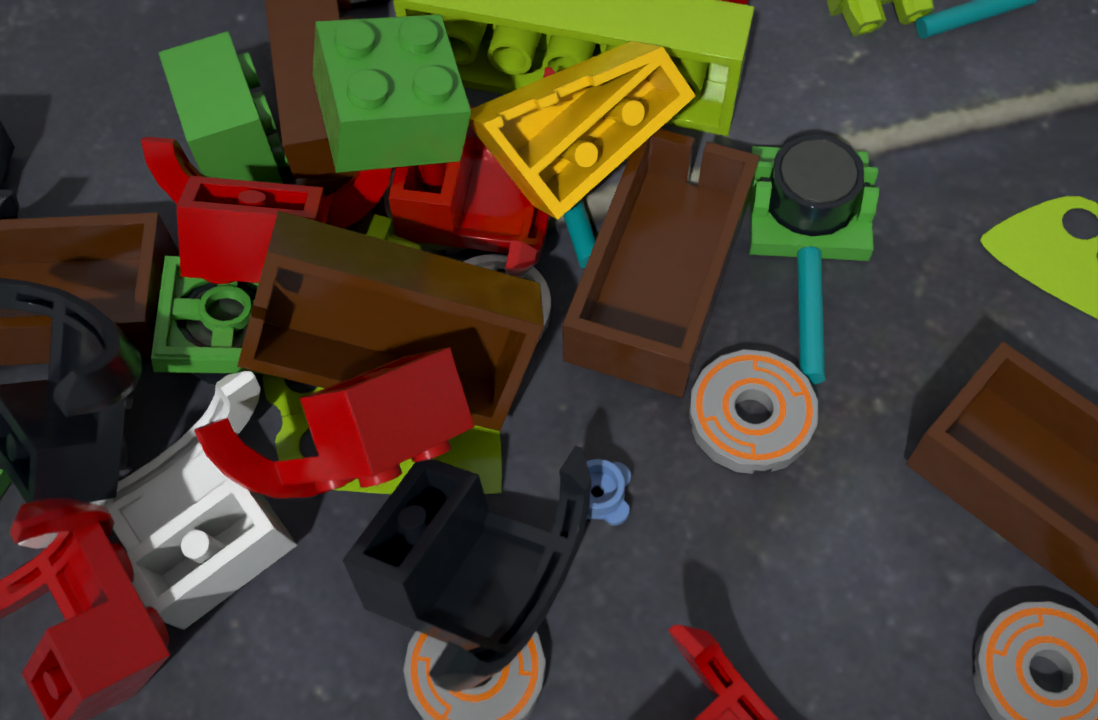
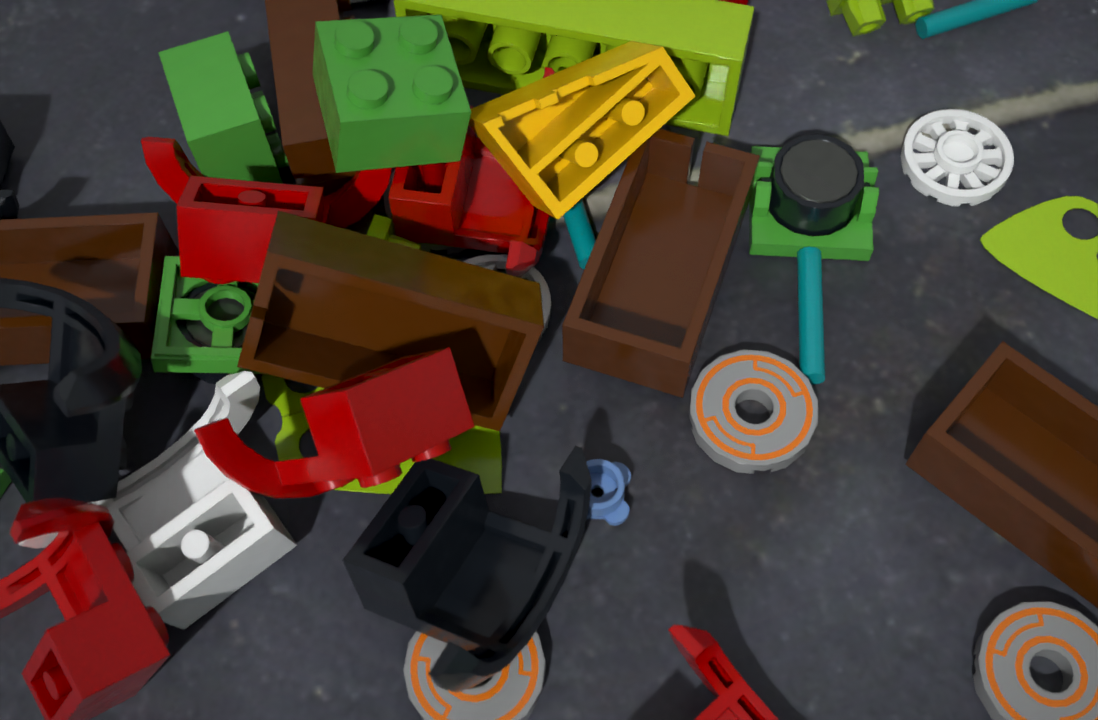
none -> white wheel [900,109,1014,206]

